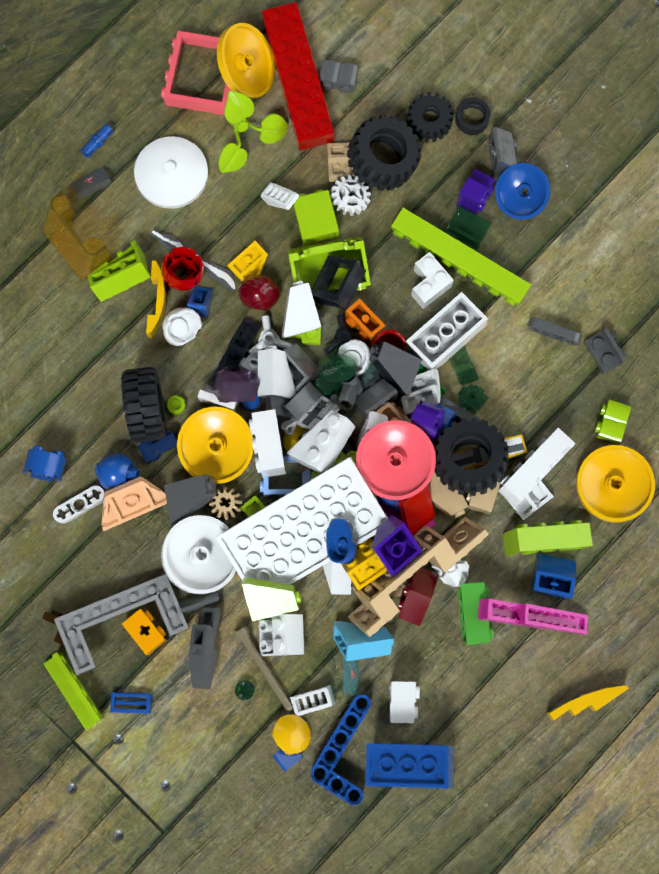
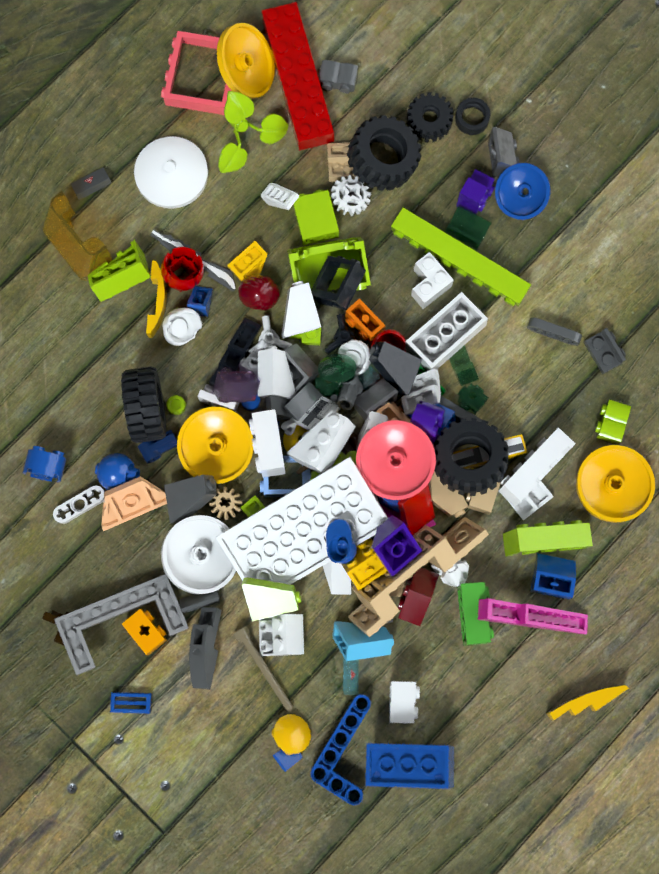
lime fence [44,652,104,730] -> none
blue pin [80,124,114,158] -> none
clear green tile [235,680,255,700] -> none
white slope [290,685,336,716] -> none

